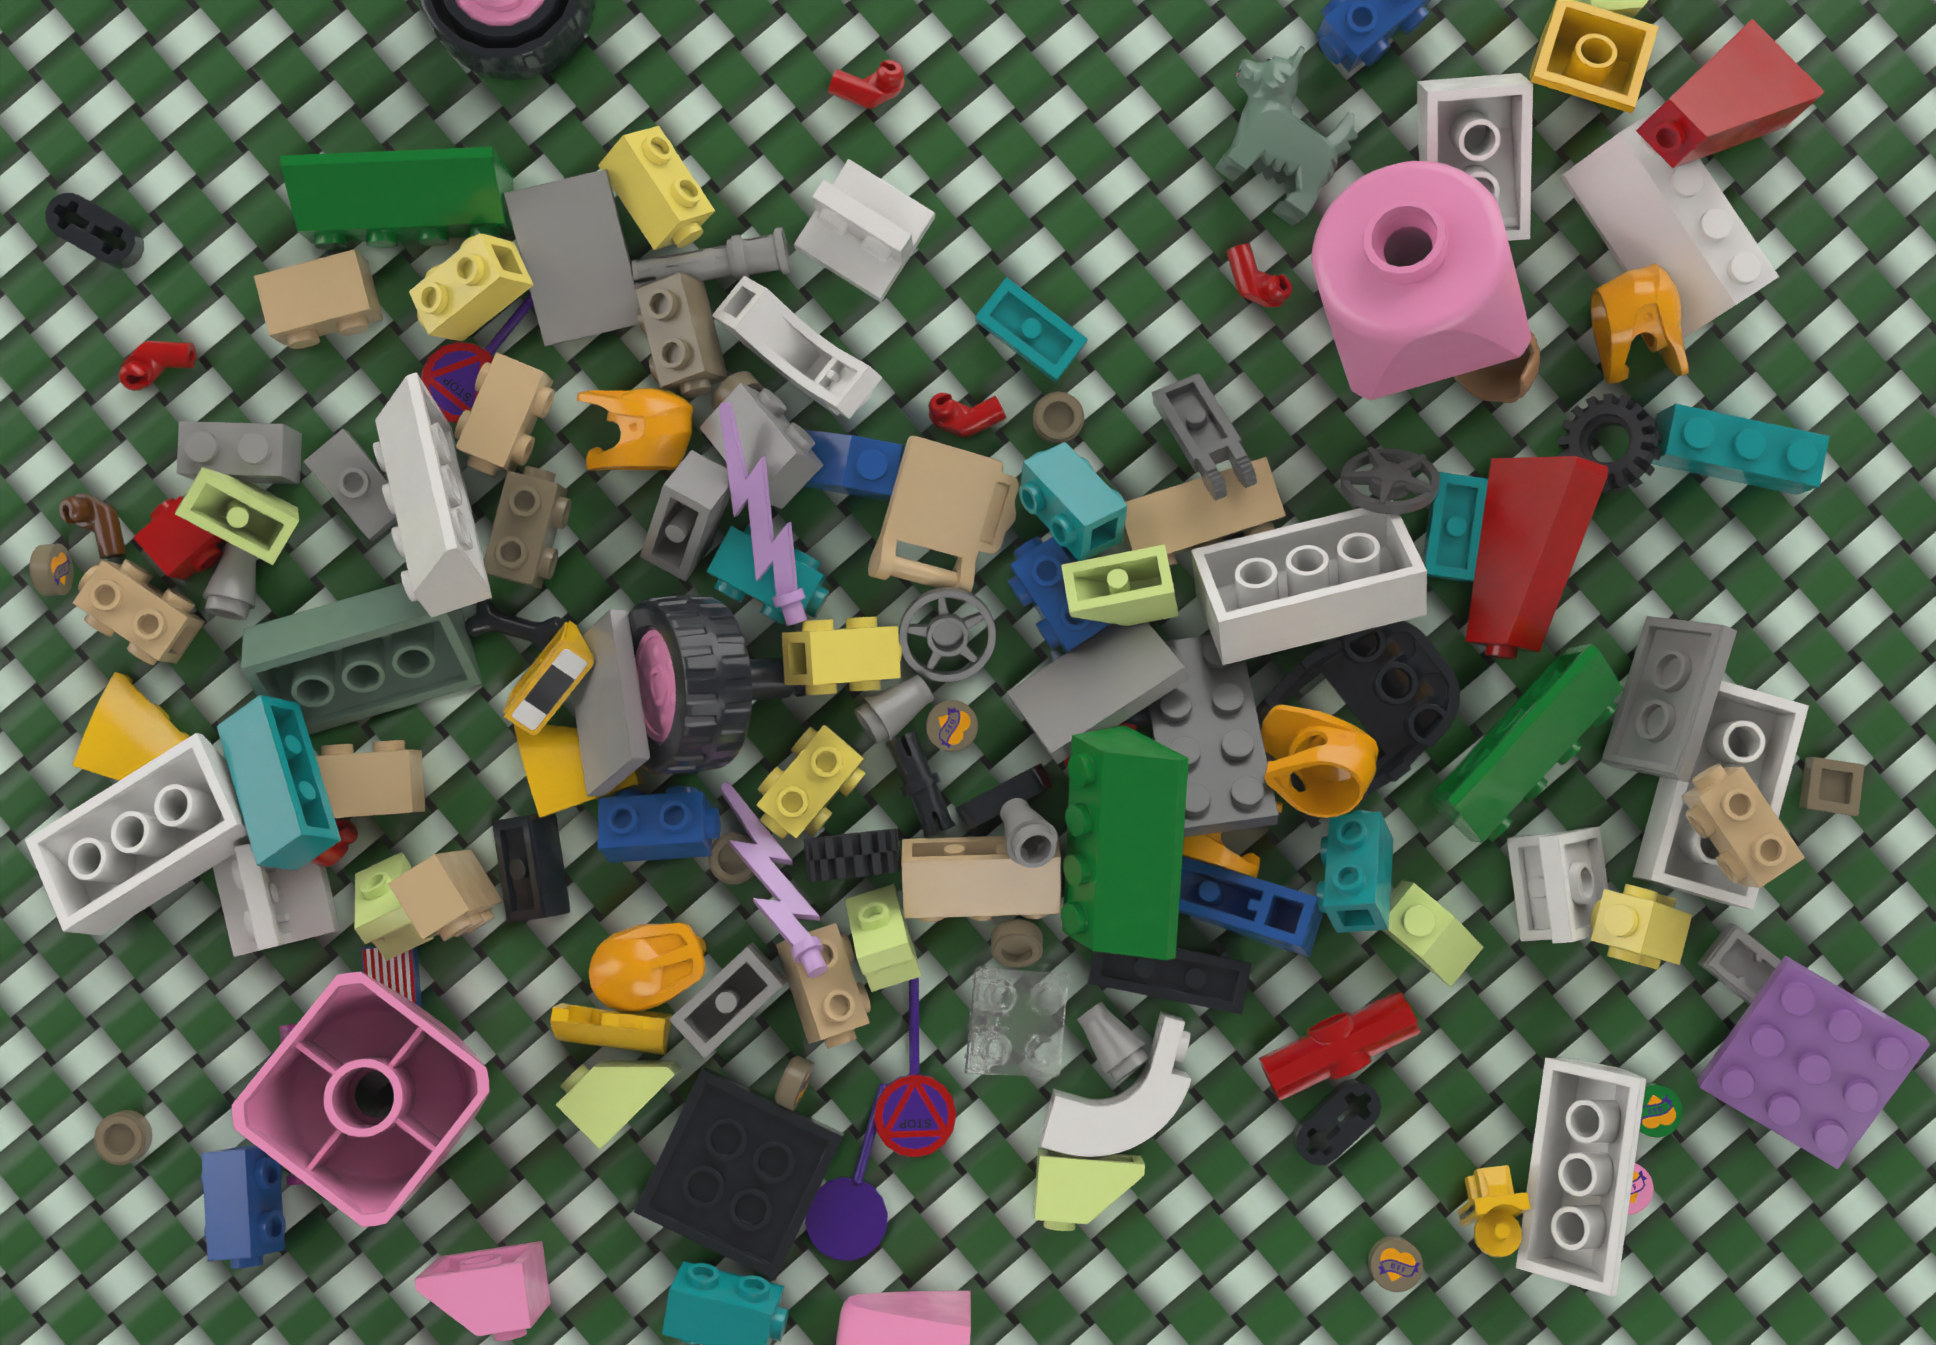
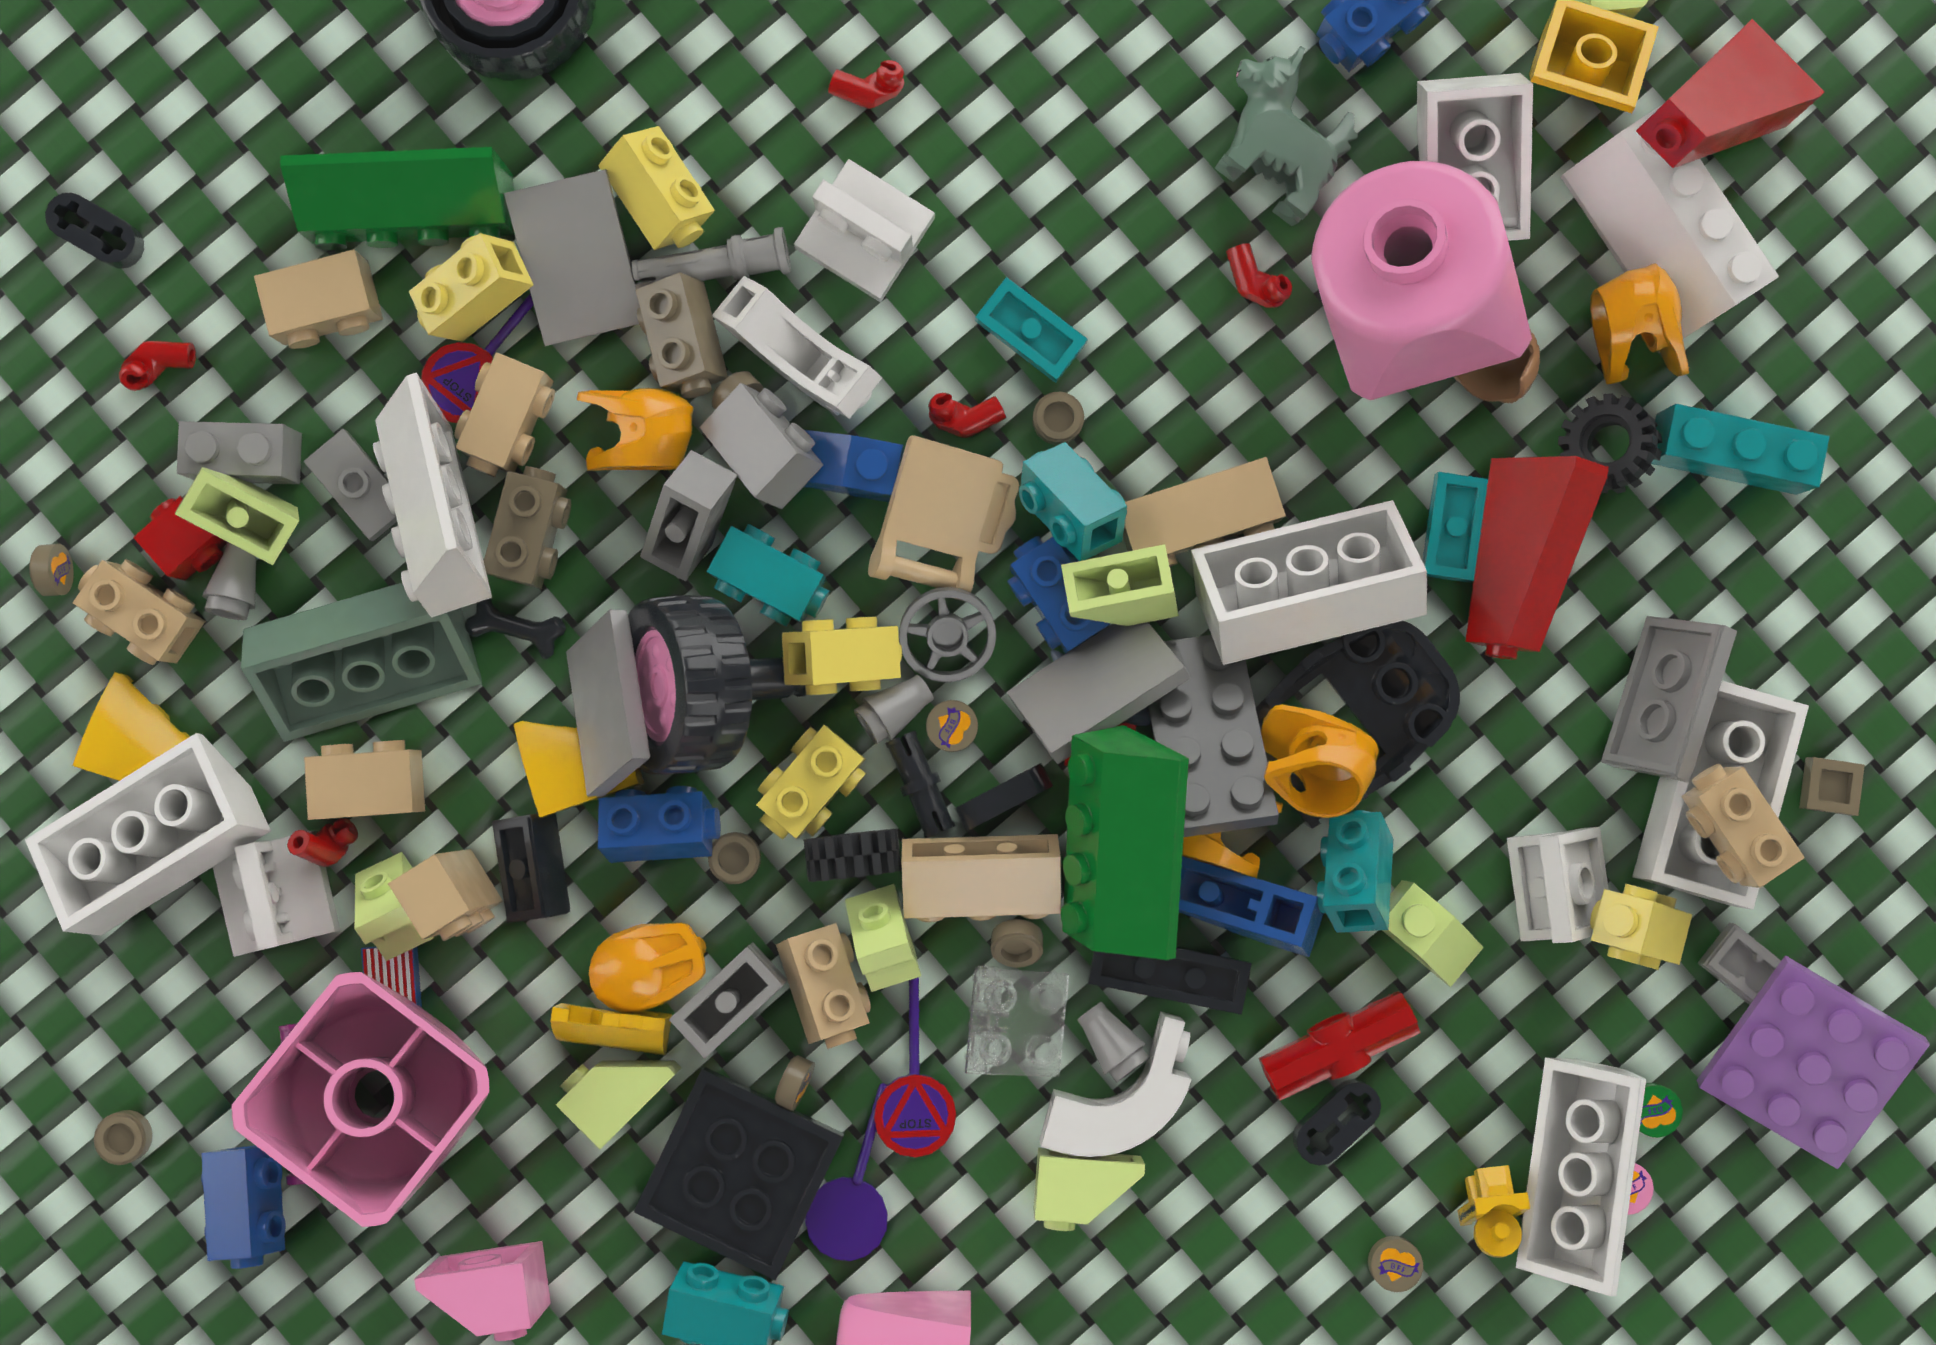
reddish brown arm [59,493,127,559] -> none
teal brick [217,695,341,871] -> none
slope [503,620,594,736] -> none
lavender piece [719,402,807,626] -> none
lavender piece [721,782,828,978] -> none
light grey cone [1000,798,1058,868] -> none
dark grey hinge [1152,373,1257,501] -> none
dark grey wheel [1340,447,1440,514] -> none
green slope [1426,643,1624,843] -> none

